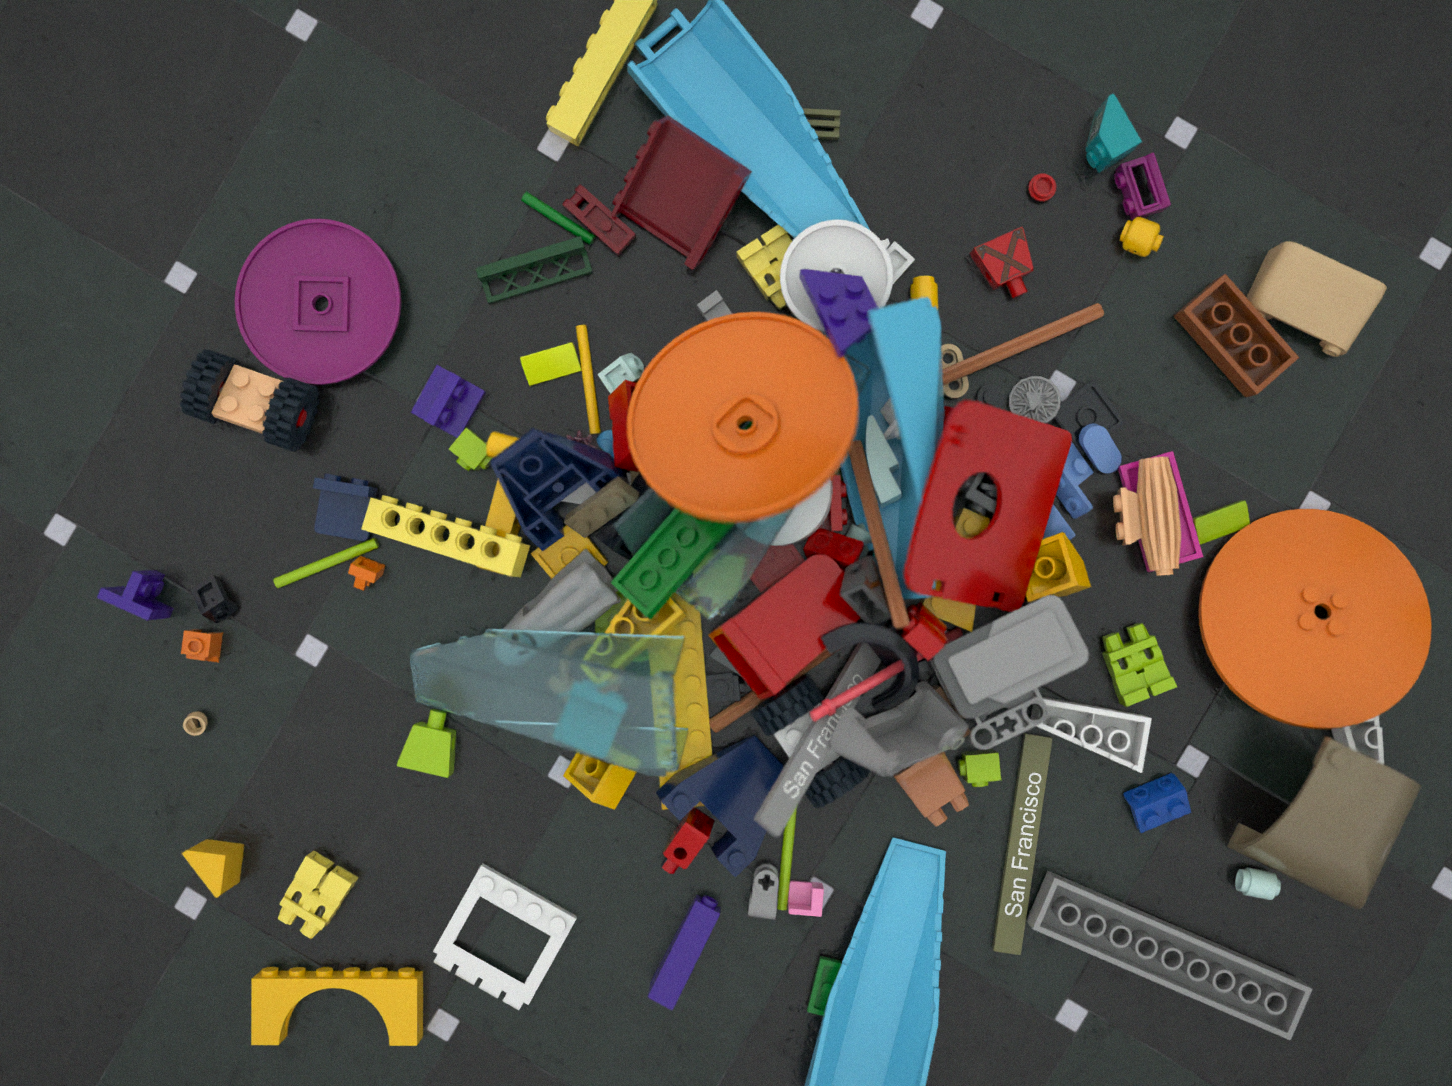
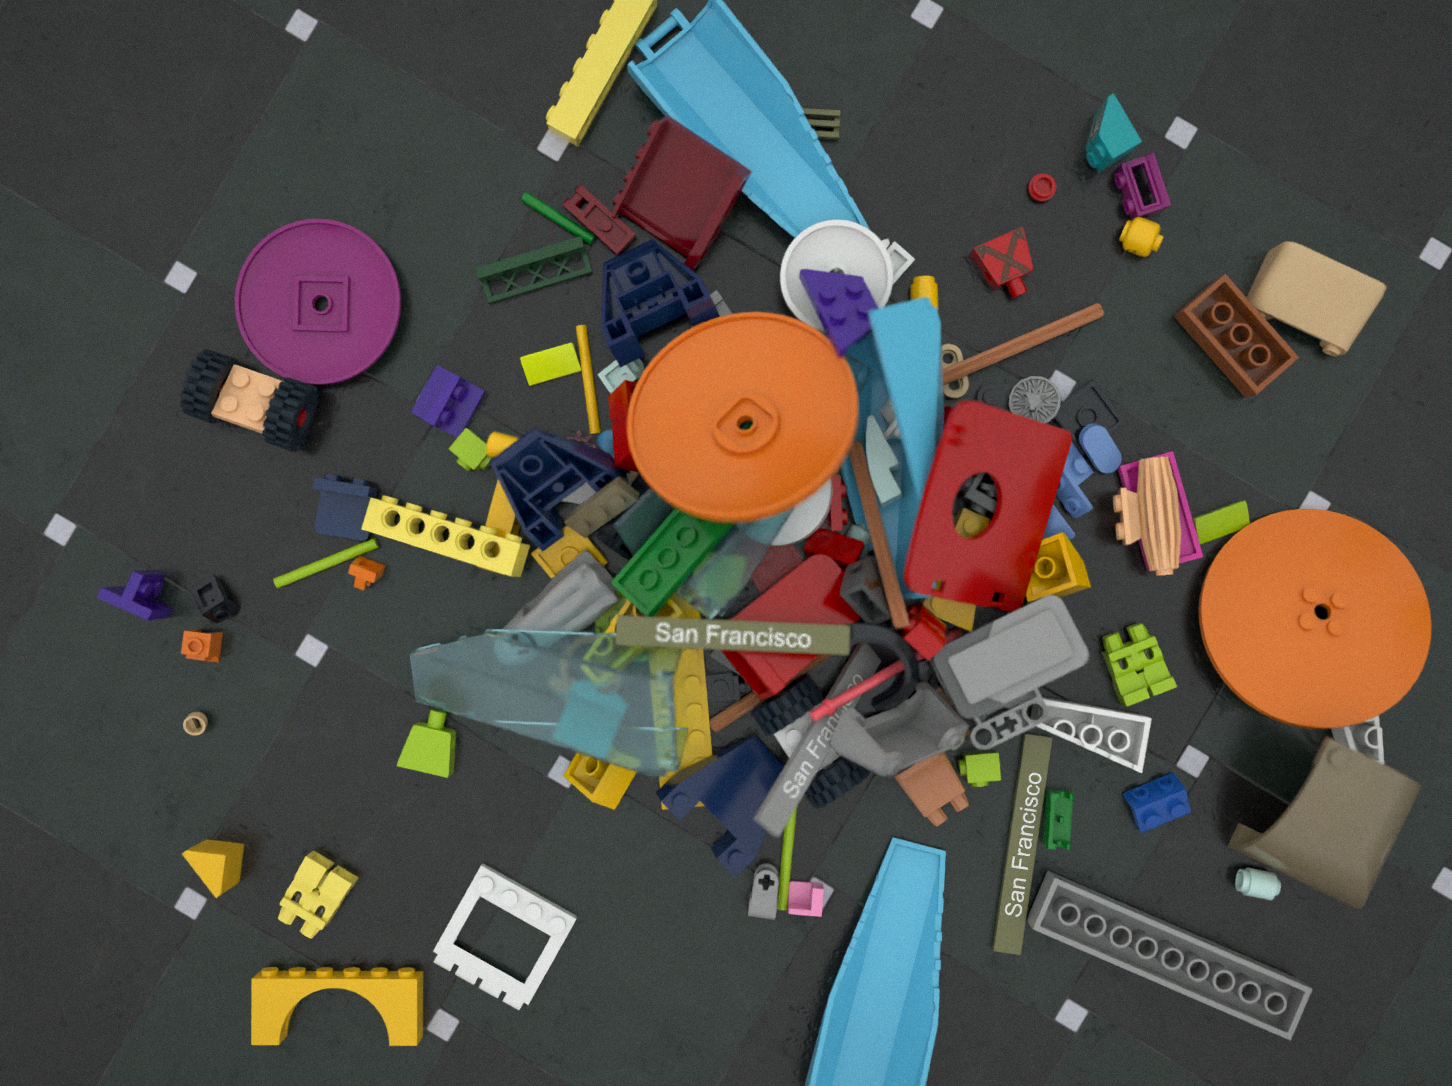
dark purple slope [648,895,721,1010] -> none
red torso [661,807,715,874] -> none
light yellow hips [736,224,792,310] -> none
green plate [807,956,842,1016] -> none
none -> dark blue wedge [601,239,720,367]
none -> olive tile [616,615,850,655]
none -> green hinge [1042,789,1074,850]

